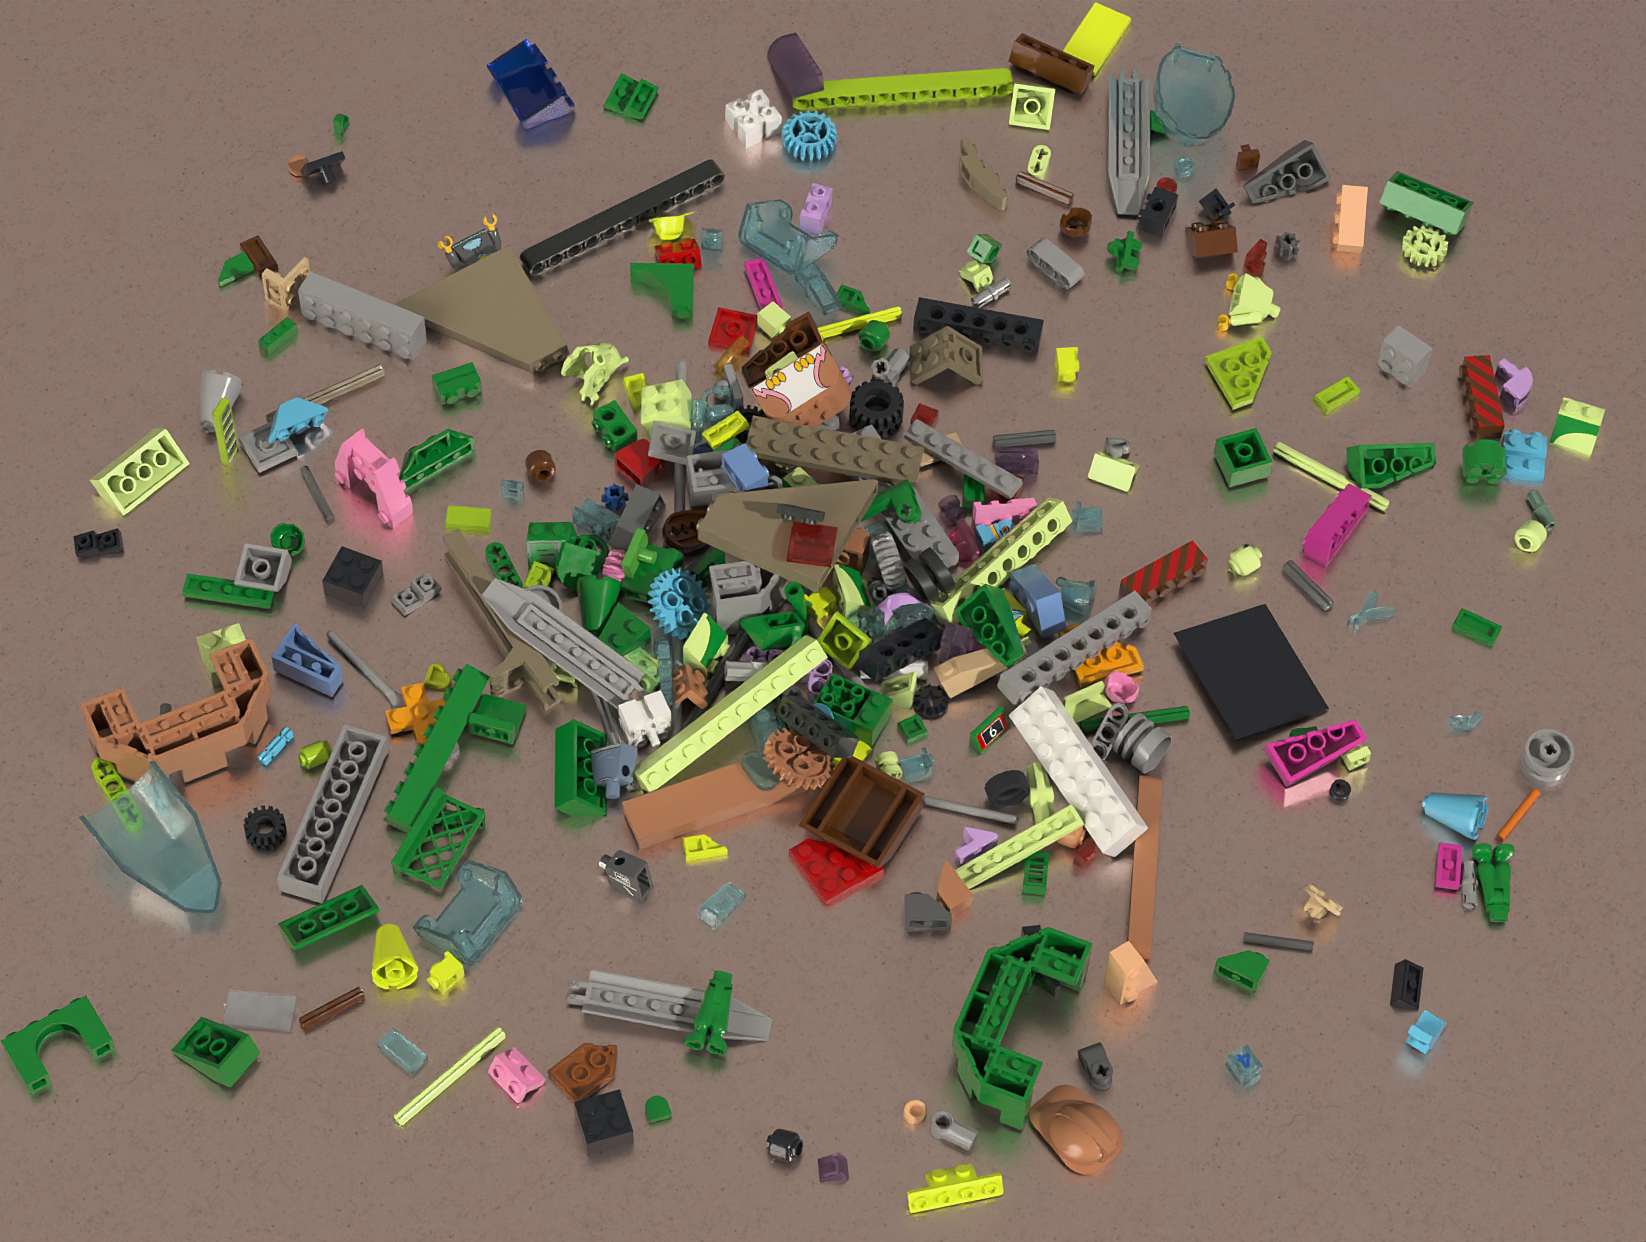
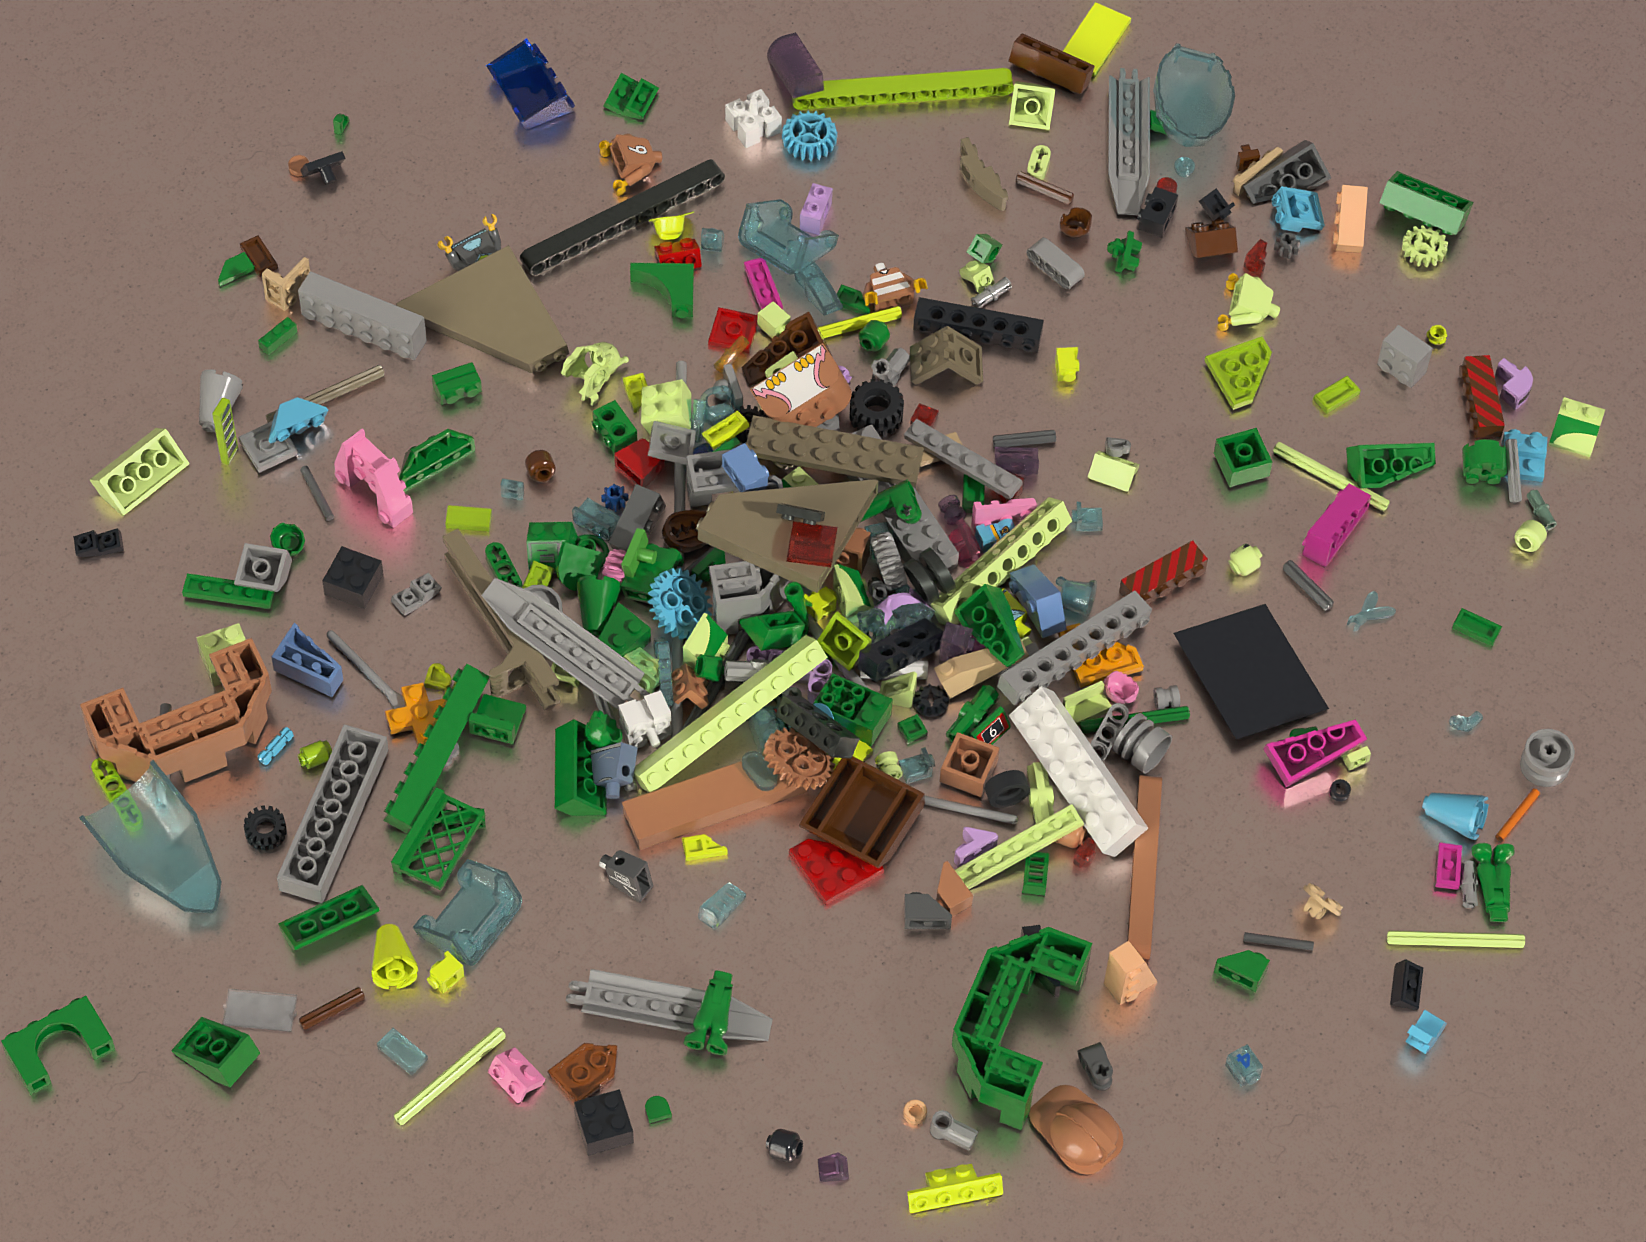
none -> green hair [585,710,623,748]
none -> nougat torso [599,133,662,196]
none -> green piece [695,654,725,682]
none -> torso [862,263,928,312]
none -> nougat brick [939,732,1000,797]
none -> green piece [946,685,999,743]
none -> light grey wheel [1153,685,1180,710]
none -> tan tile [1233,147,1283,196]
none -> medium azure plate [1271,186,1325,232]
none -> yellowish green axle [1387,930,1525,948]
none -> neon yellow plate [1426,325,1447,345]
none -> light grey axle [1505,439,1522,503]

